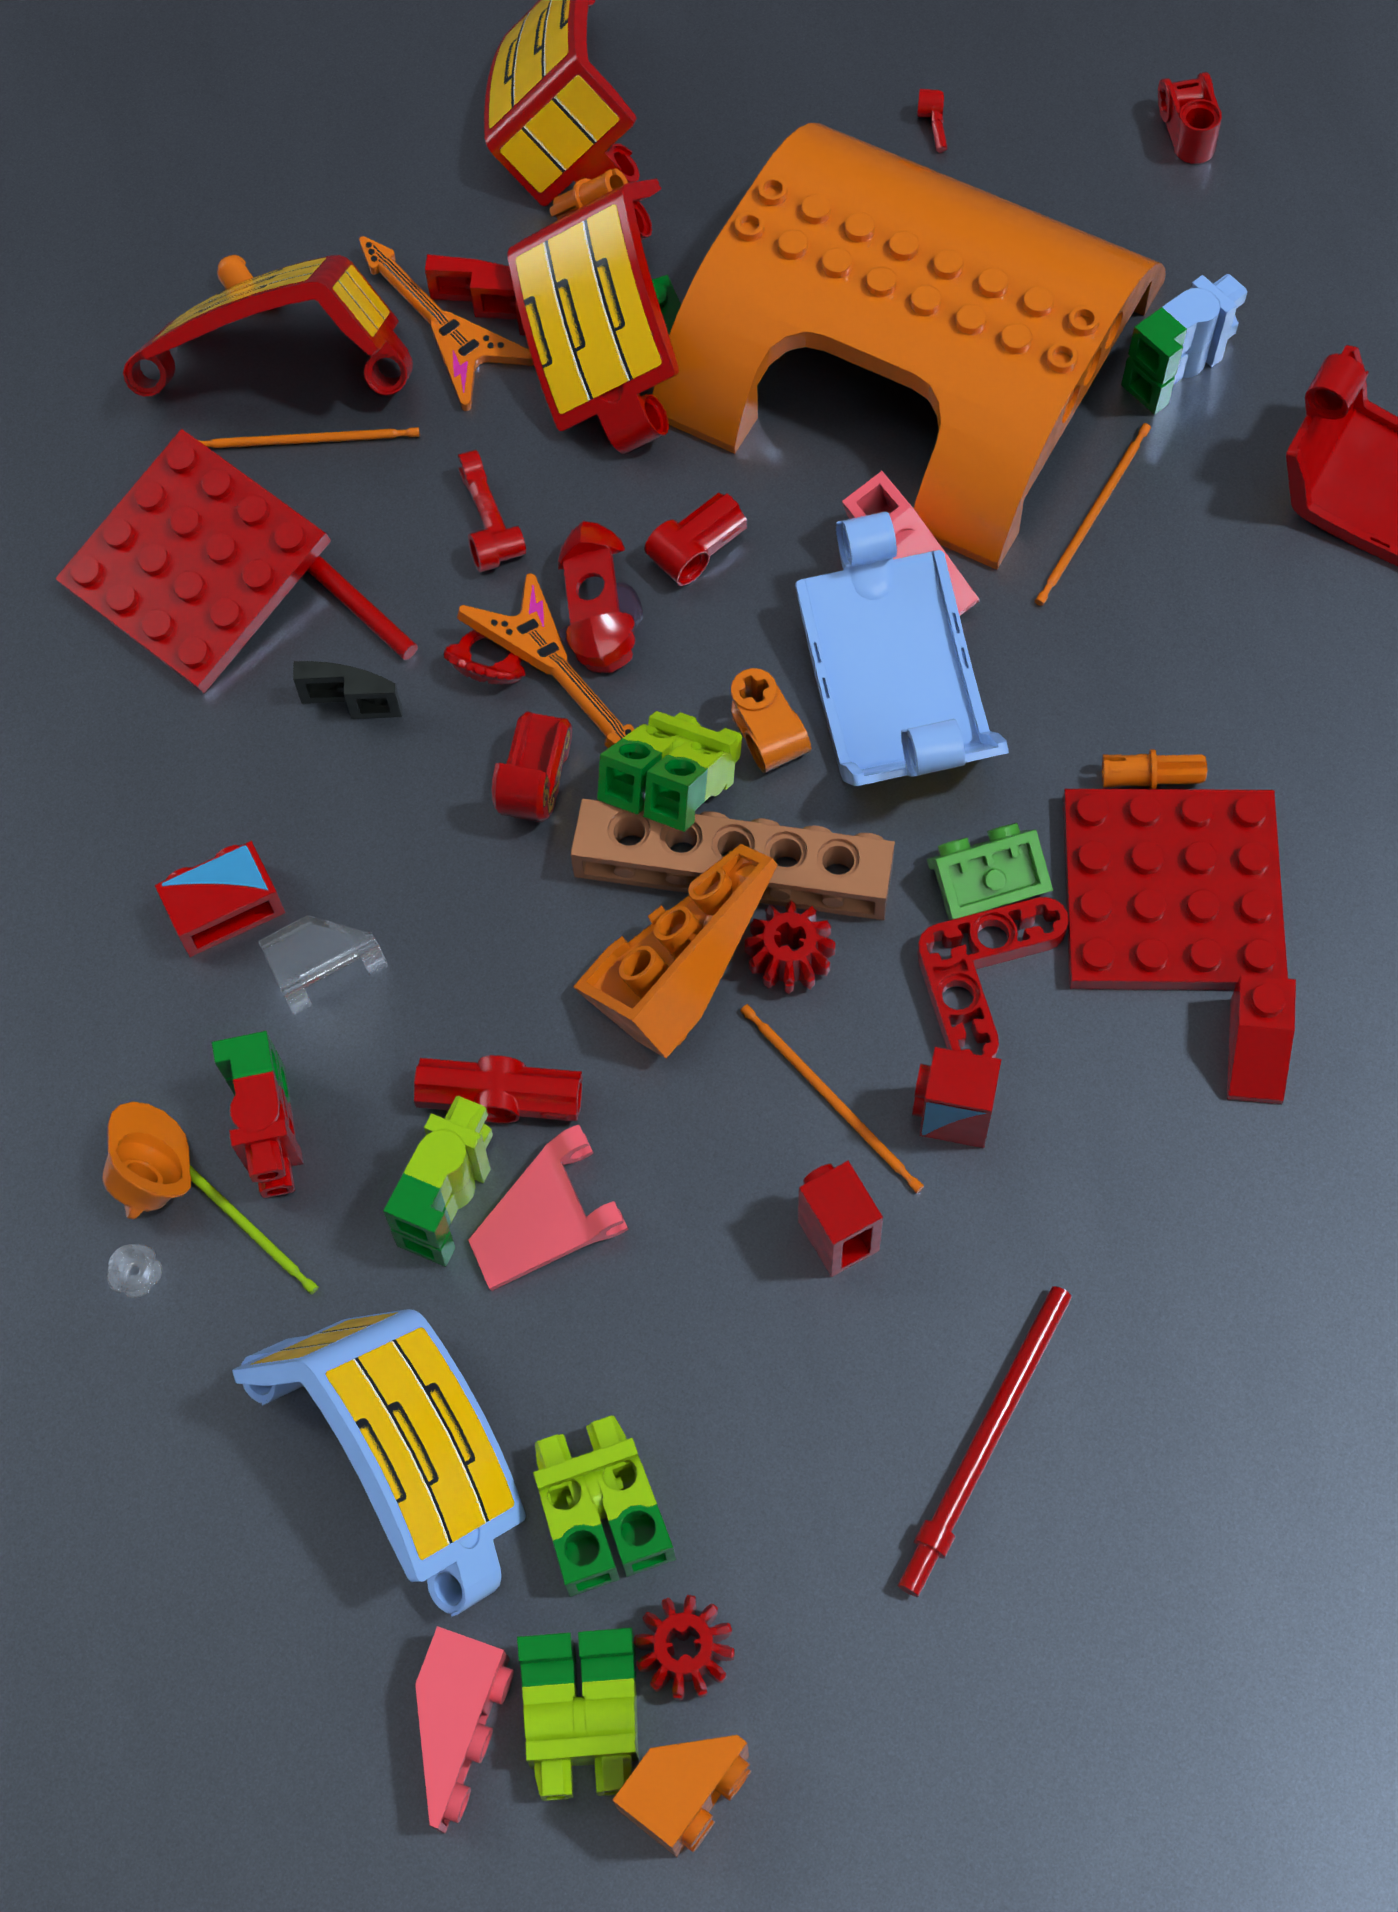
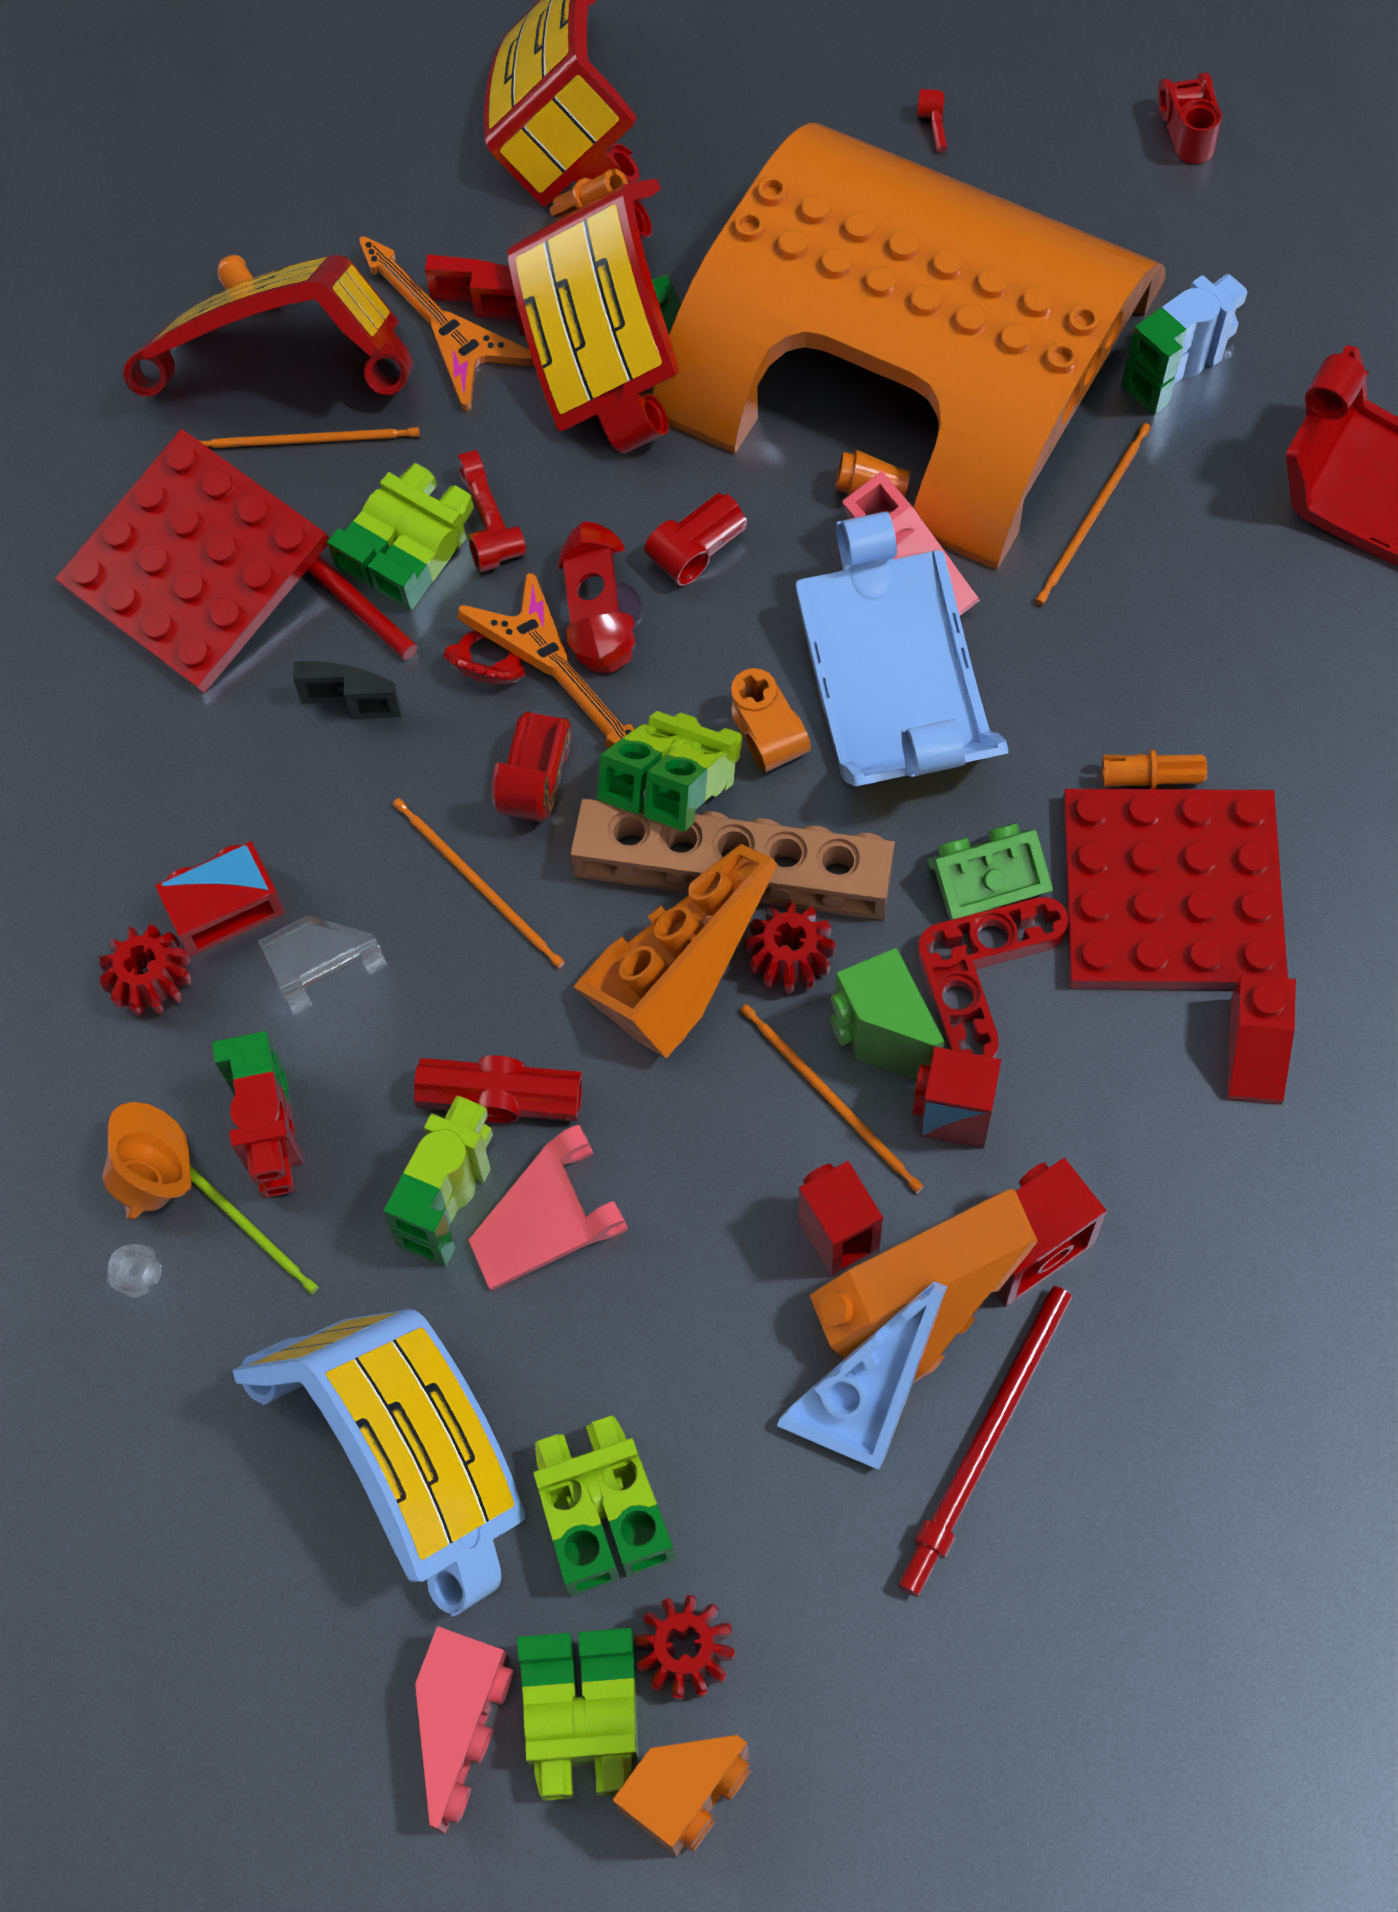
none -> red gear [99,923,191,1017]
none -> lime hips [327,463,474,612]
none -> orange piece [393,798,565,969]
none -> light blue wing [777,1281,948,1470]
none -> orange wedge [809,1189,1038,1384]
none -> bright green slope [829,947,945,1081]
none -> orange cone [835,449,910,498]
none -> red brick [987,1157,1107,1307]

